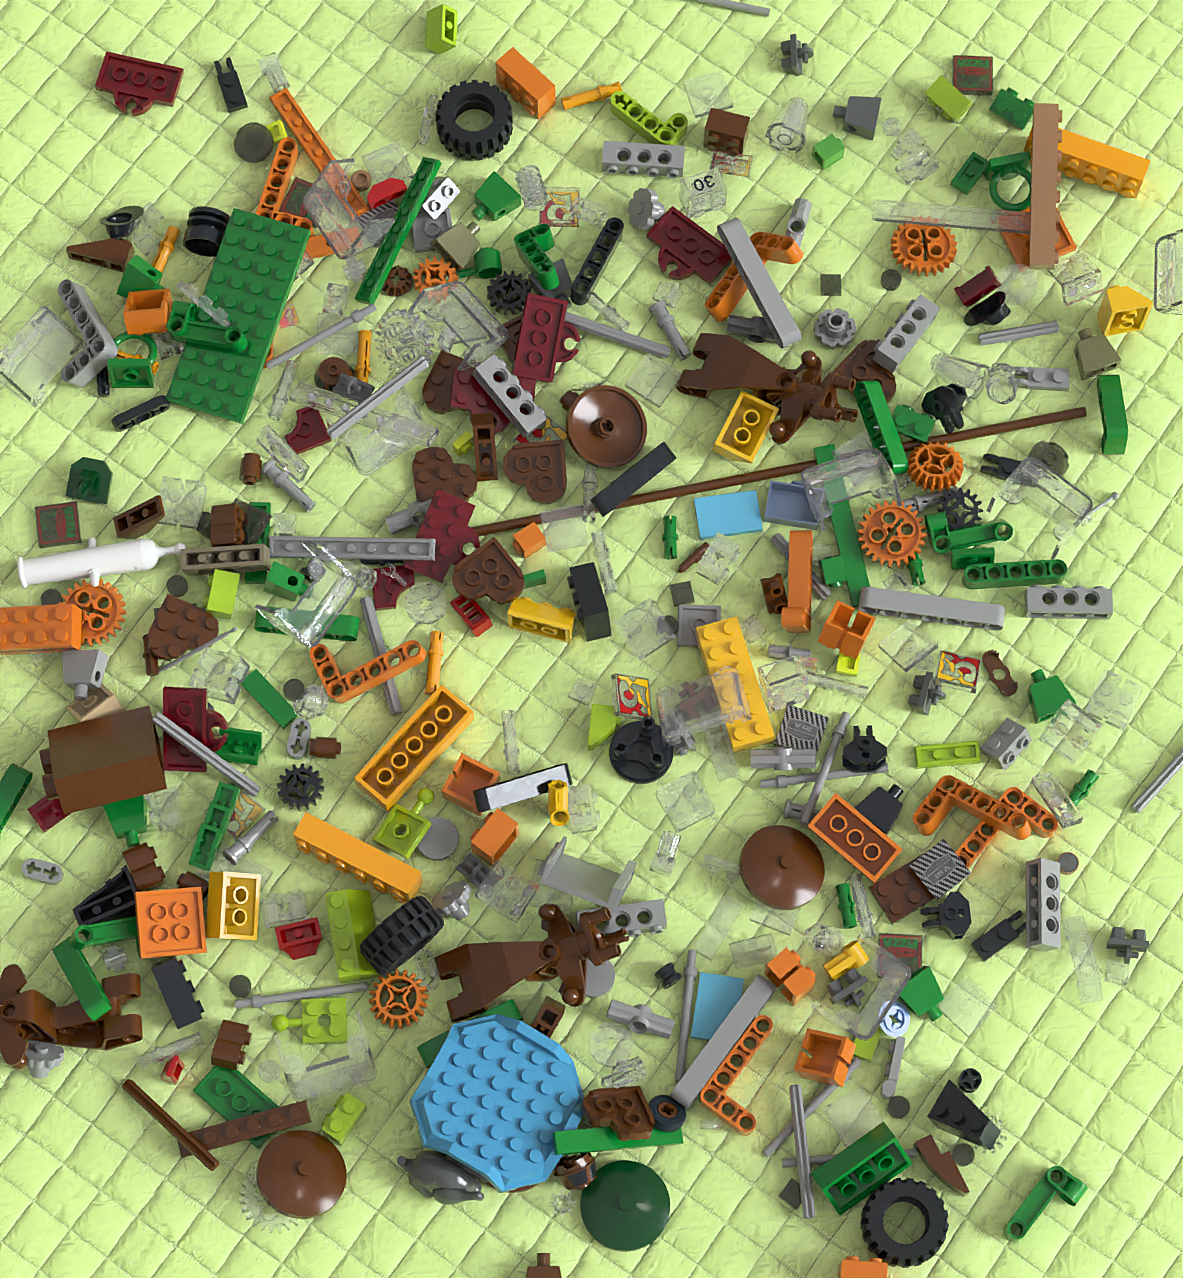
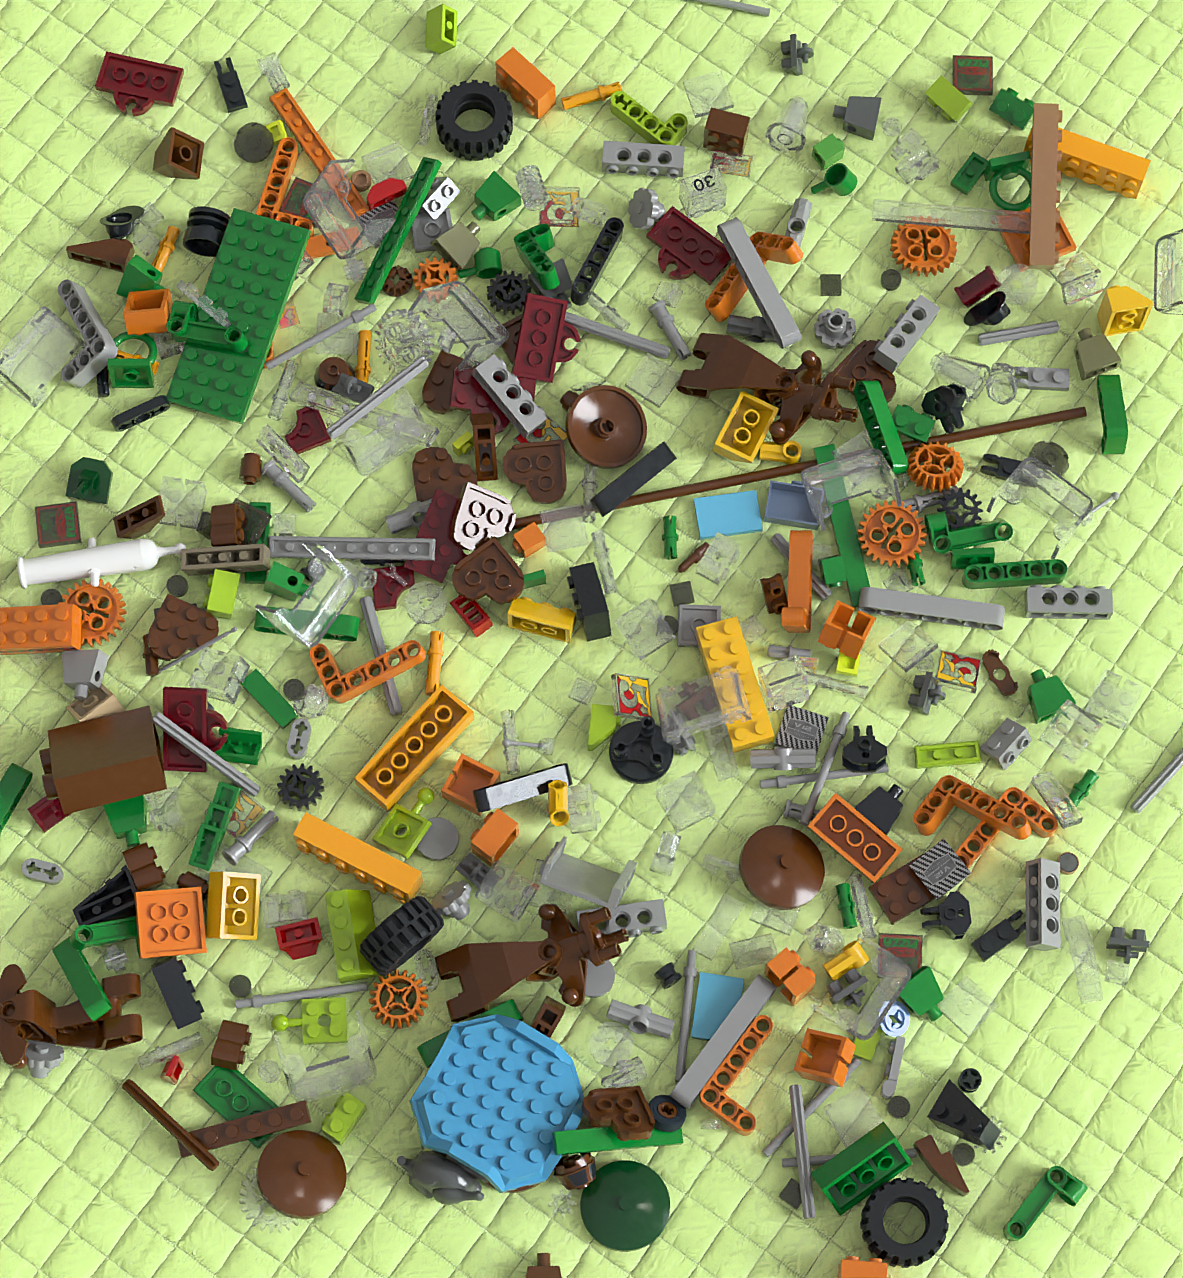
reddish brown brick [309,737,341,759] -> none
none -> reddish brown slope [153,127,204,180]
none -> plate [450,482,516,550]
none -> hinge [502,738,554,755]
none -> yellow piece [759,441,801,465]
none -> green piece [811,163,857,196]

